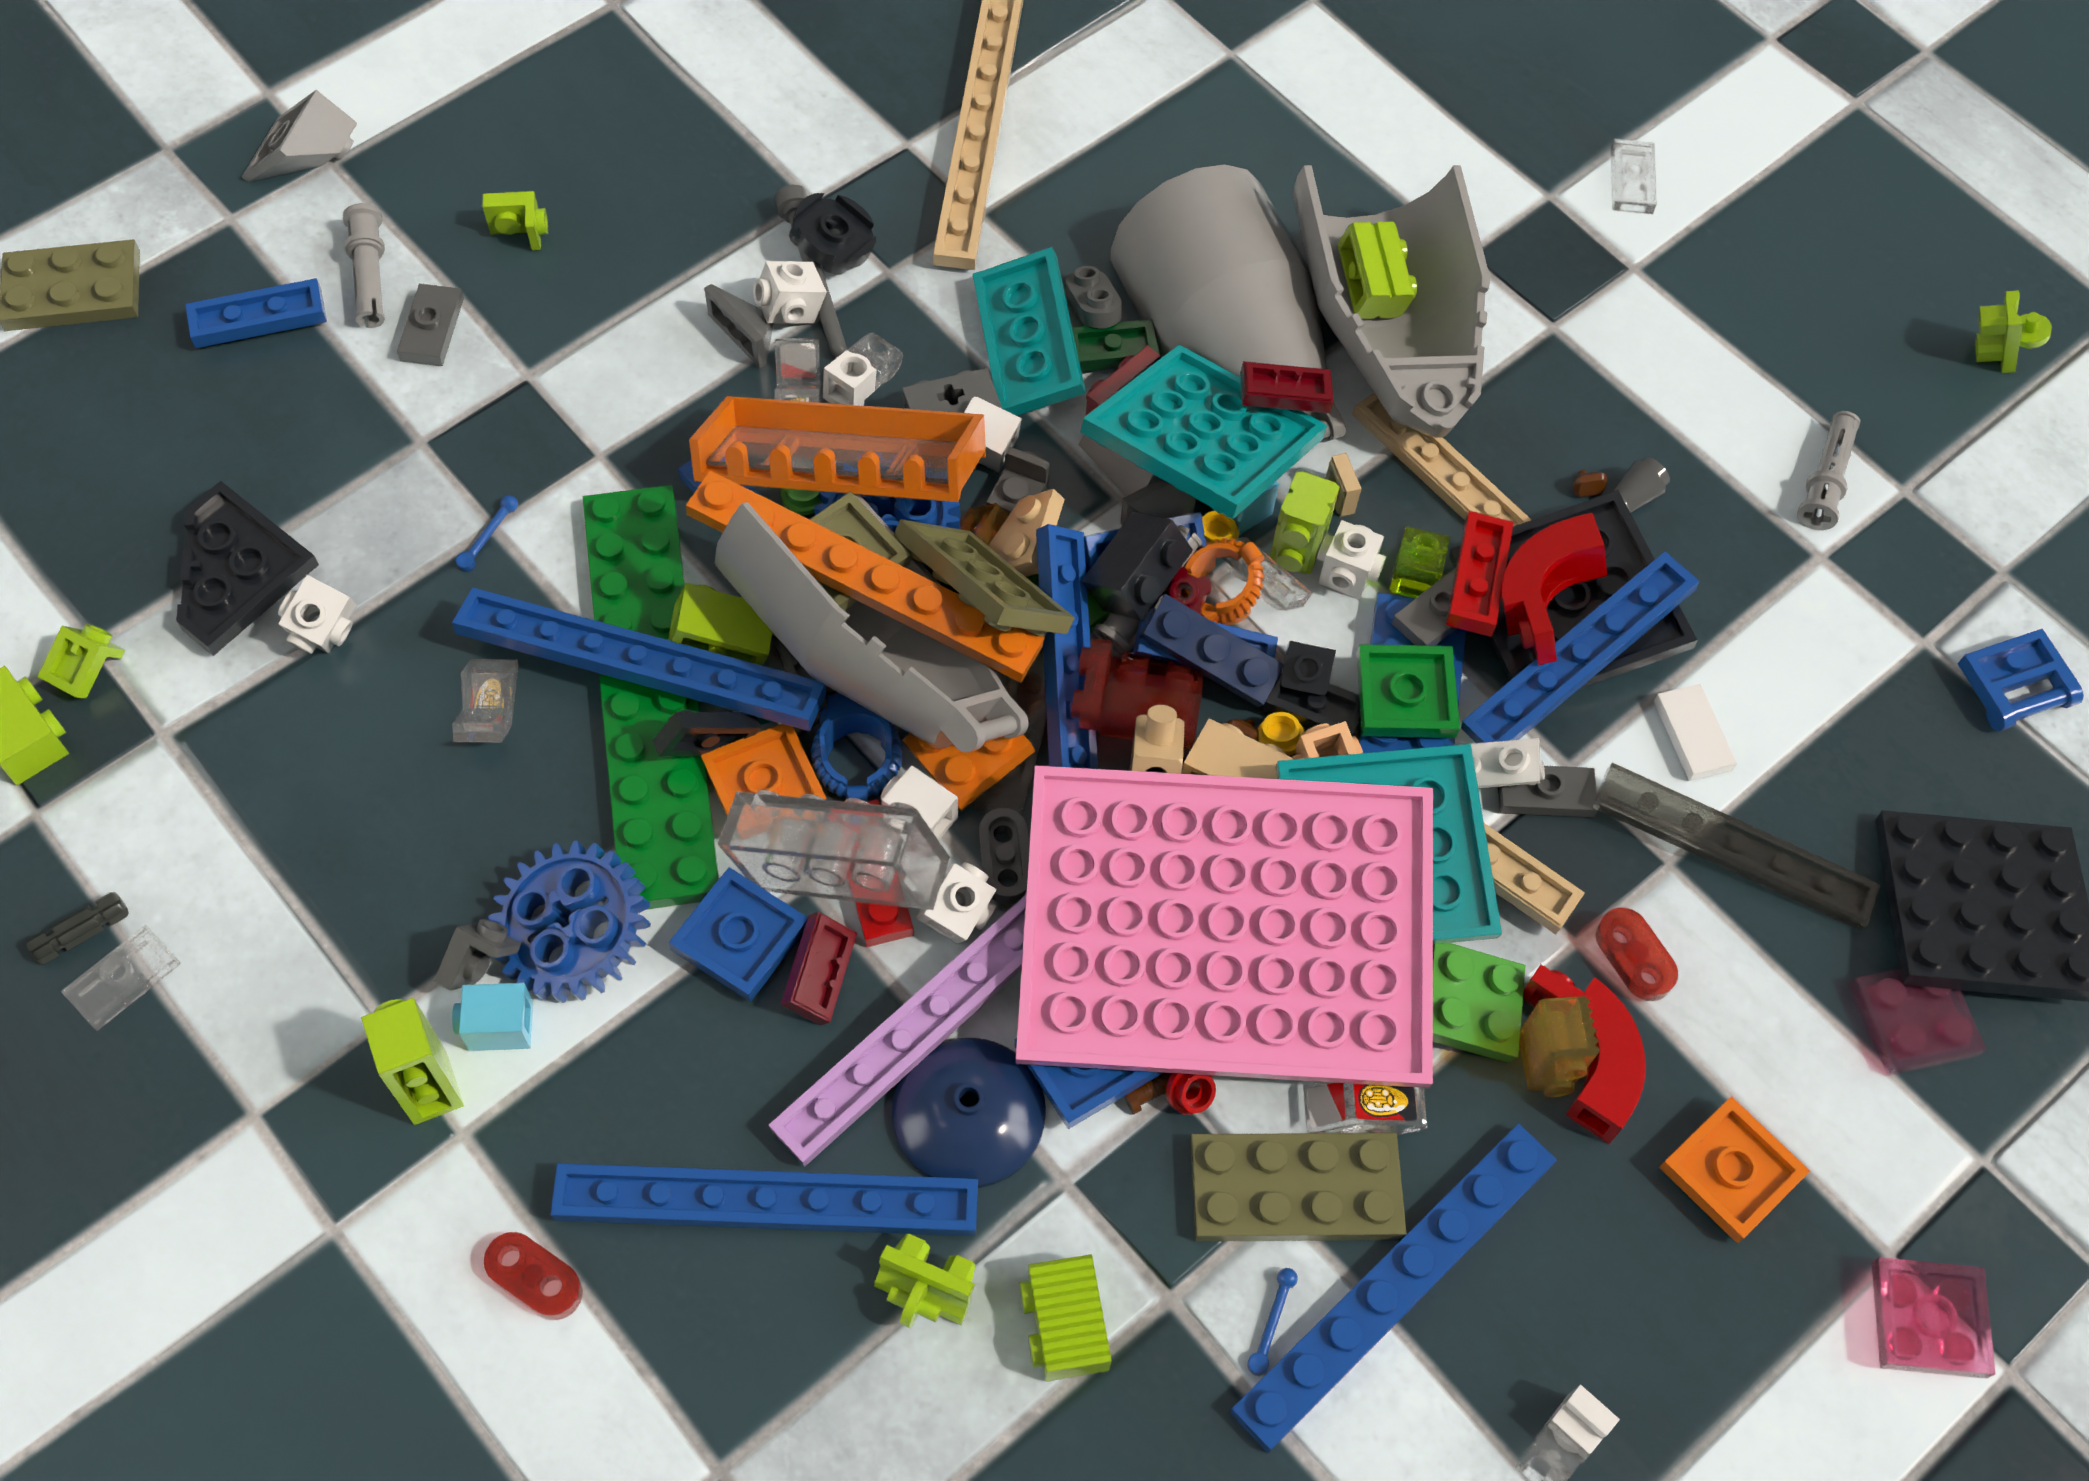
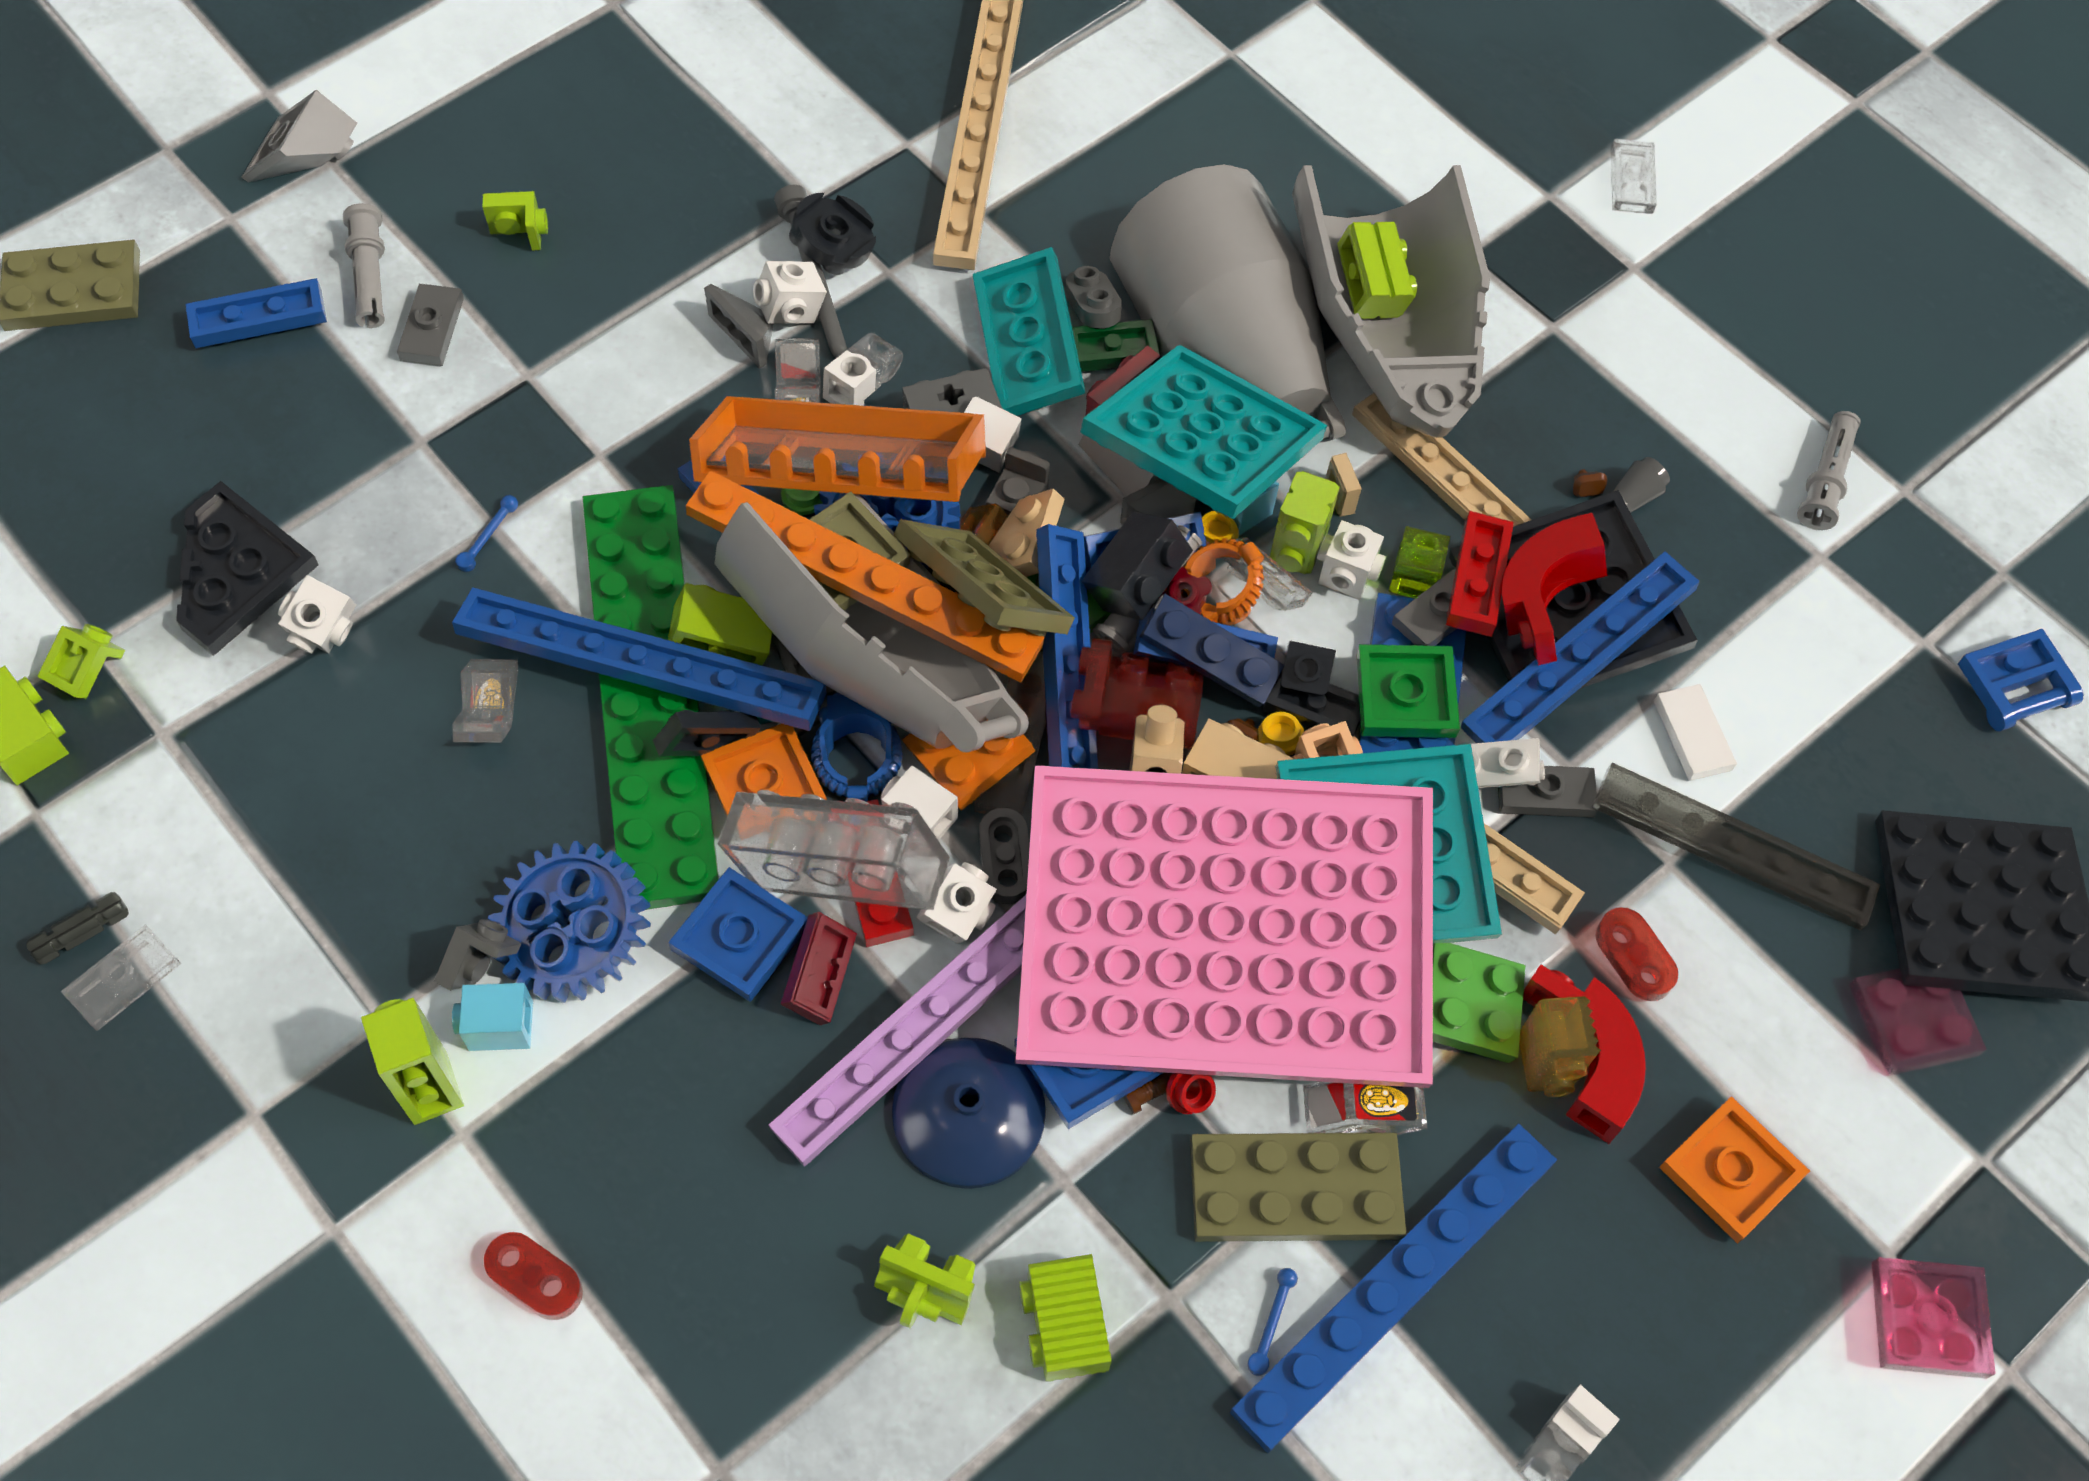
blue plate [550,1163,978,1236] -> none
dark red plate [1240,361,1334,413] -> none
lime hips [1975,290,2052,373] -> none

